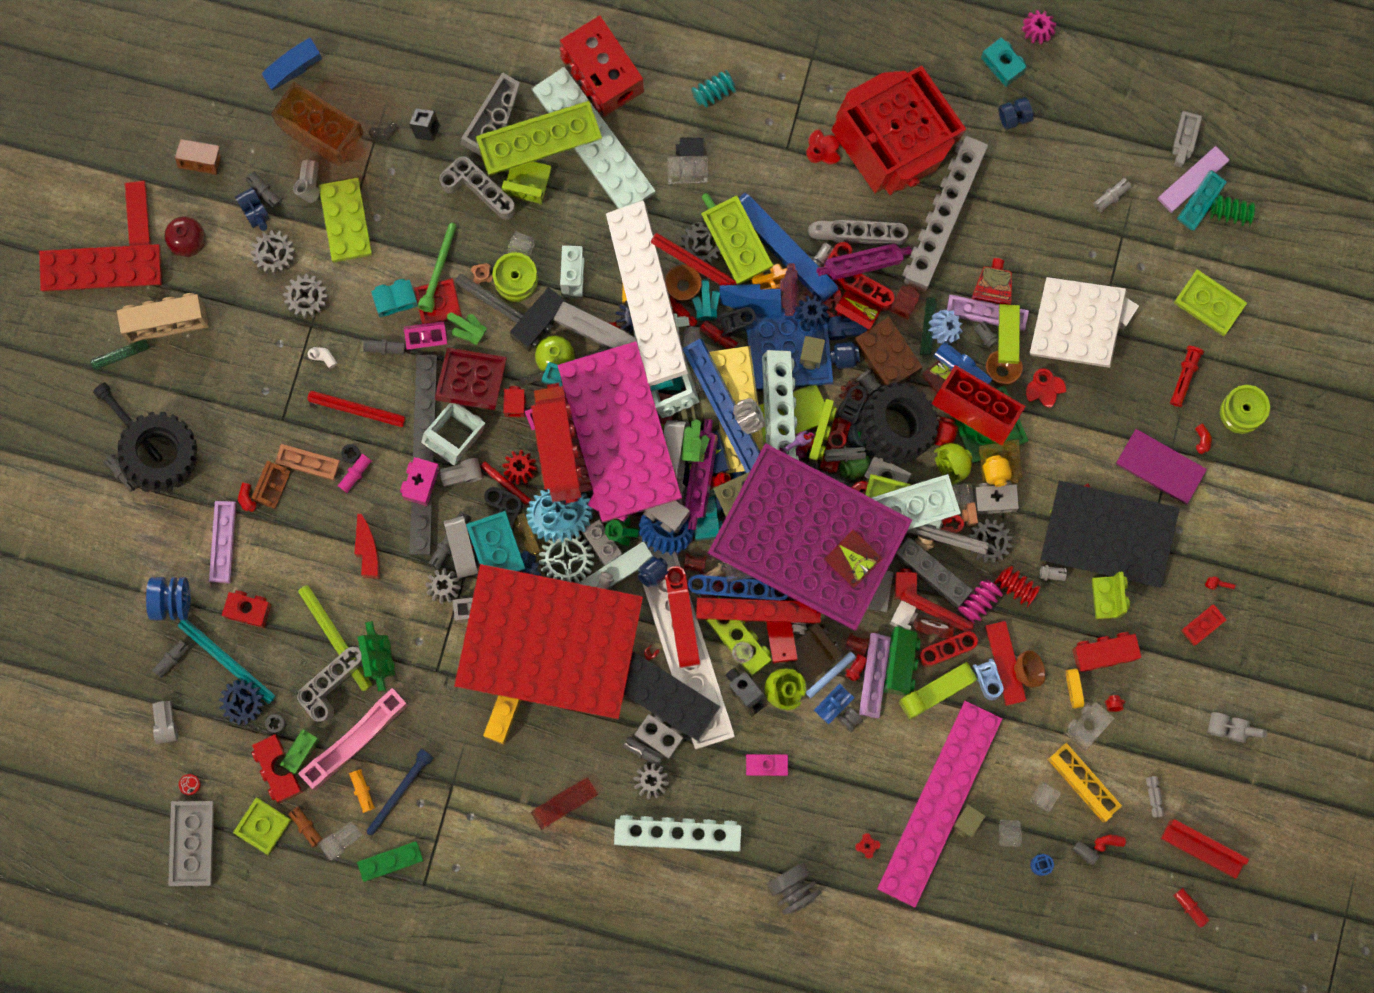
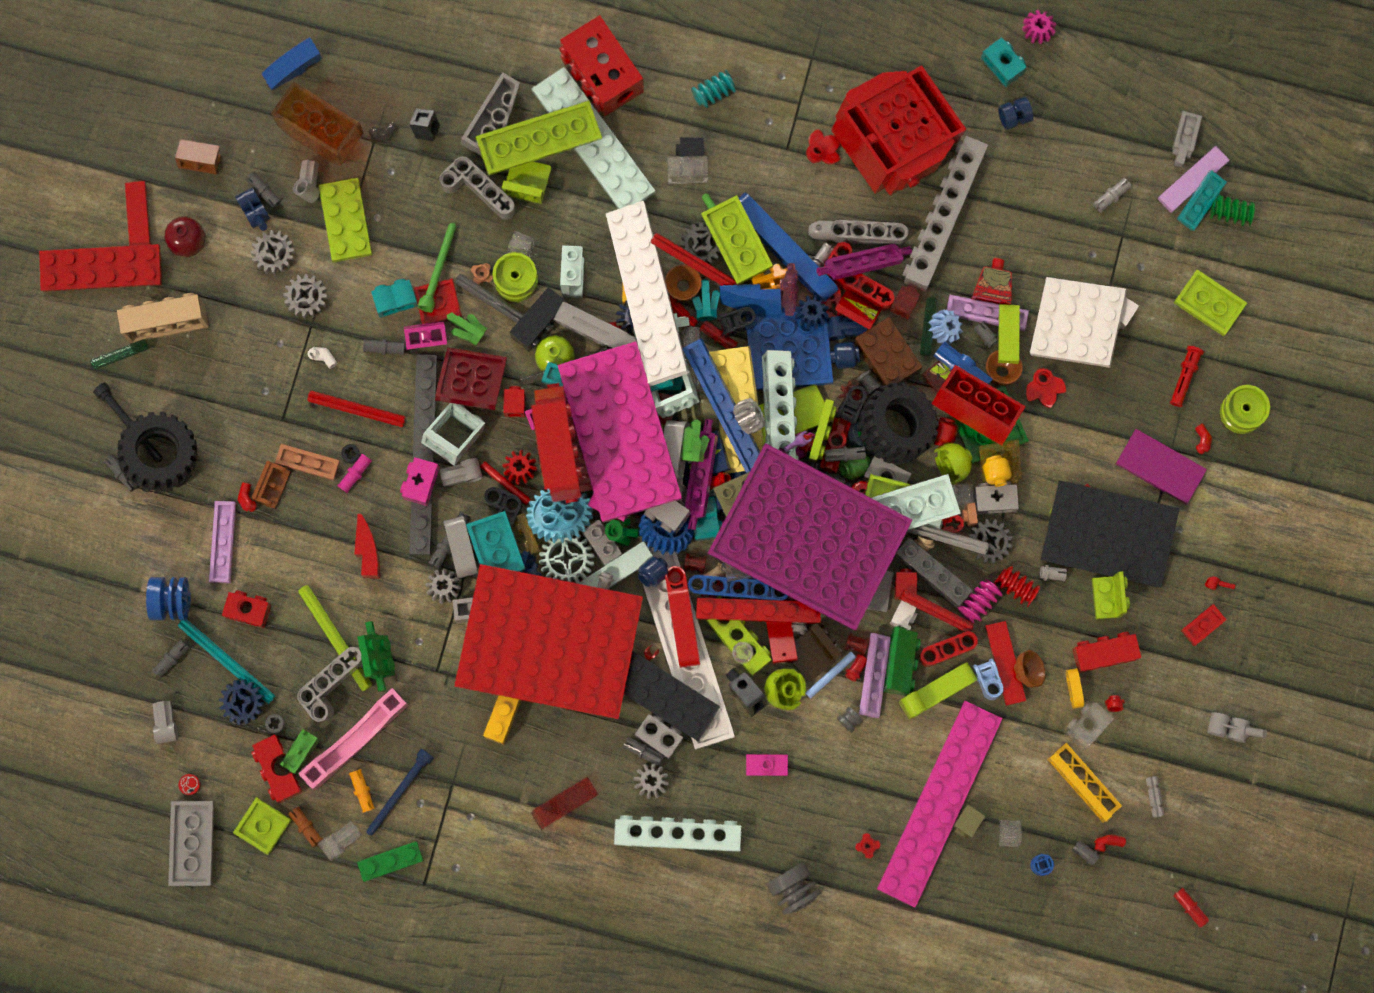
olive brick [800,336,825,369] -> none
blue hips [813,683,854,725] -> none
clear red tile [823,530,883,589] -> none
clear red tile [913,618,955,638] -> none
clear brick [1029,782,1061,812] -> none
red fence [1160,819,1249,879] -> none

